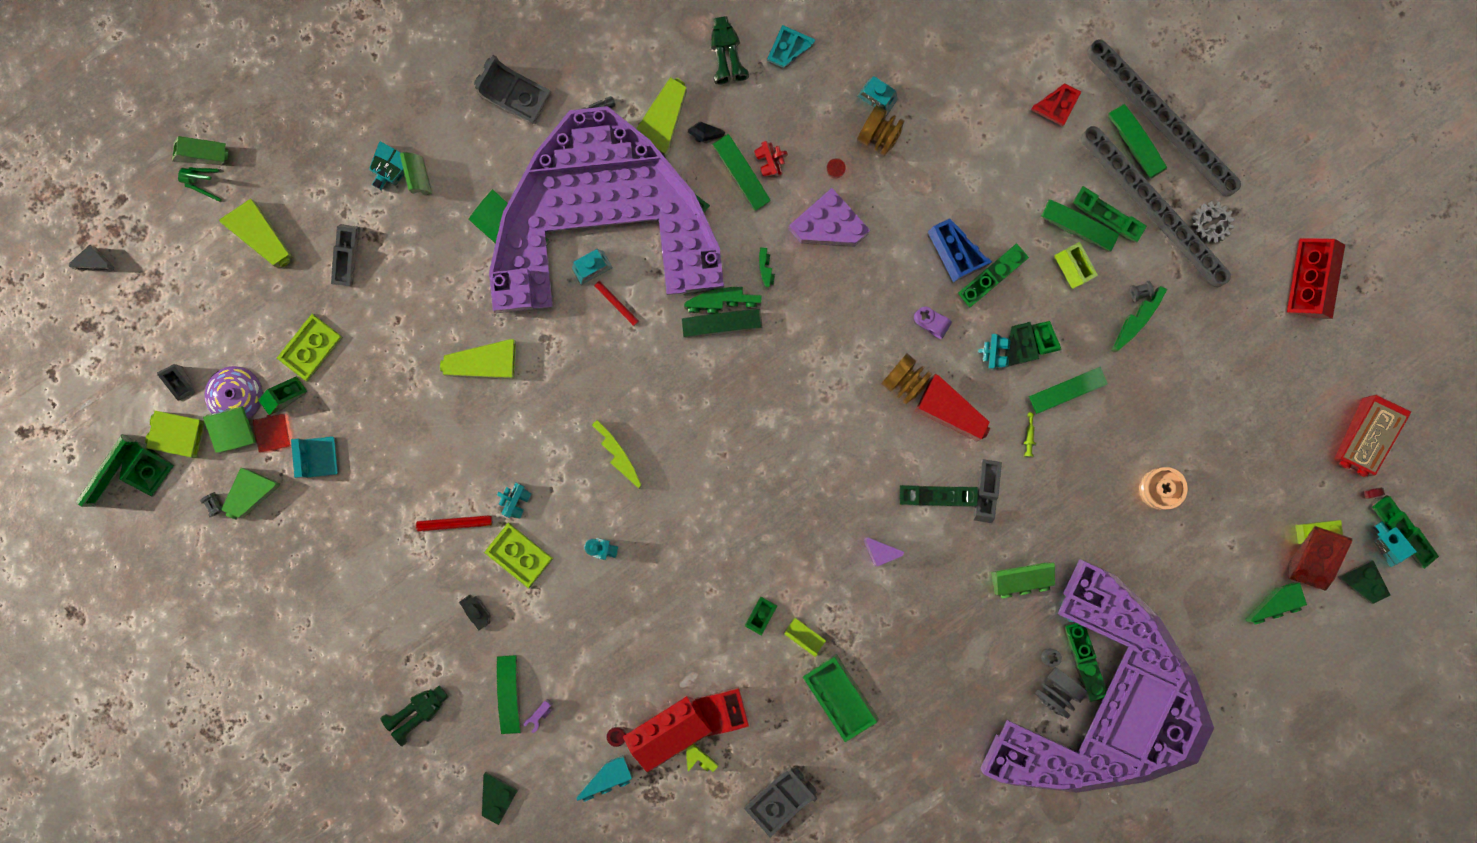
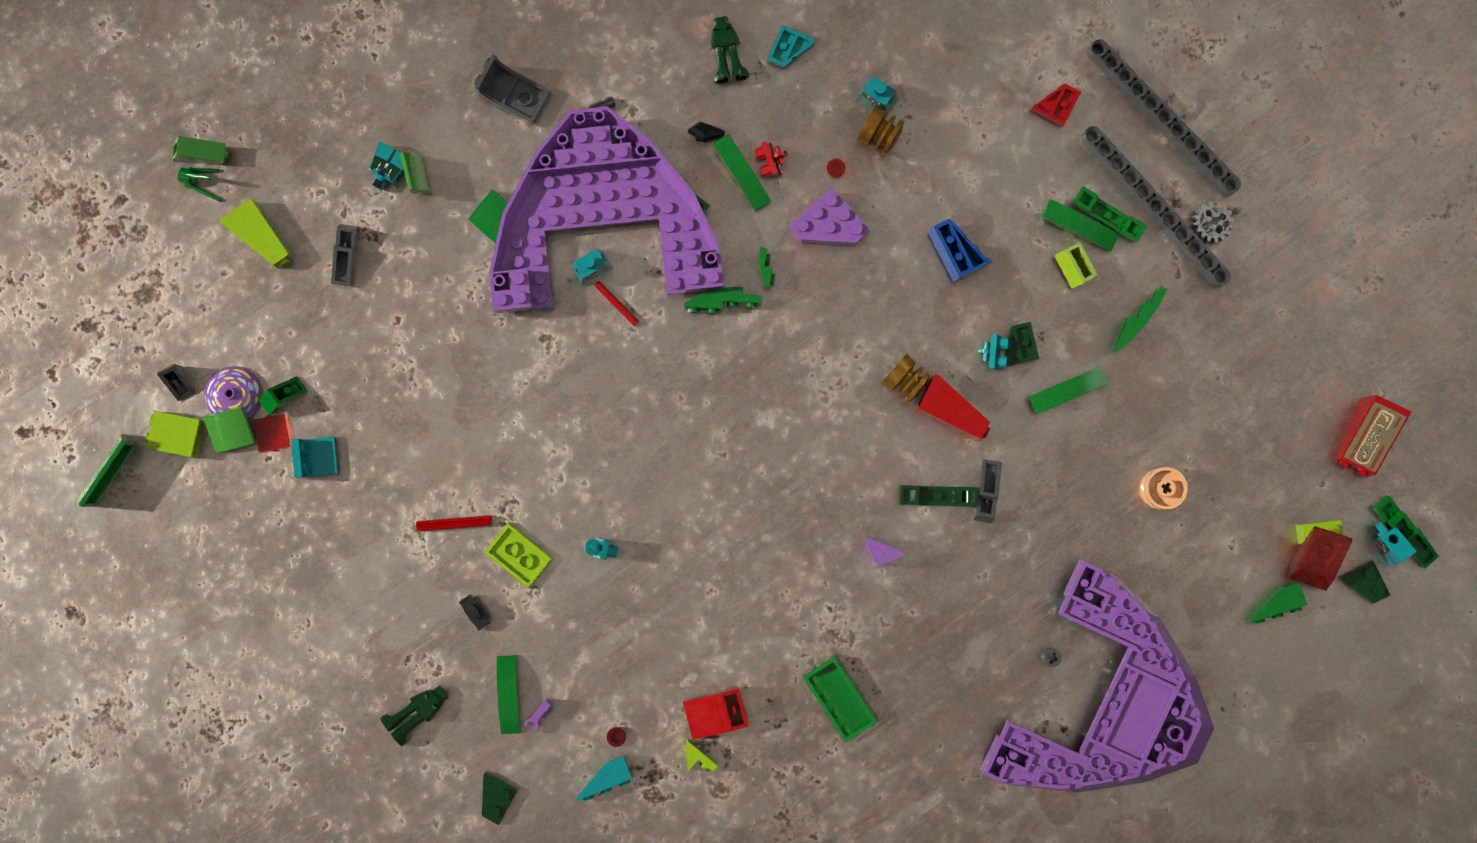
dark grey slope [69,245,114,271] -> none
green slope [119,440,174,497] -> none
dark grey bush [200,492,223,517] -> none
bright green slope [221,468,280,520] -> none
lime tile [277,314,343,382] -> none
lime slope [440,339,516,379] -> none
teal hips [497,482,531,519] -> none
lime slope [592,420,642,489] -> none
red slope [623,696,712,772] -> none
lime slope [636,77,687,158] -> none
dark green slope [681,309,762,338] -> none
dark grey bracket [744,765,817,838] -> none
green slope [745,597,777,636] -> none
lime panel [784,618,826,657] -> none
medium lavender piece [914,307,952,339] -> none
green slope [958,243,1029,307] -> none
bright green slope [991,562,1055,598] -> none
lime piece [1023,412,1036,458] -> none
green slope [1031,321,1061,355] -> none
dark grey wheel [1035,667,1088,719] -> none
green slope [1065,623,1107,703] -> none
green slope [1108,104,1167,178] -> none
dark grey bush [1130,281,1154,302] -> none
red slope [1287,238,1346,319] -> none
dark red tile [1364,487,1385,499] -> none

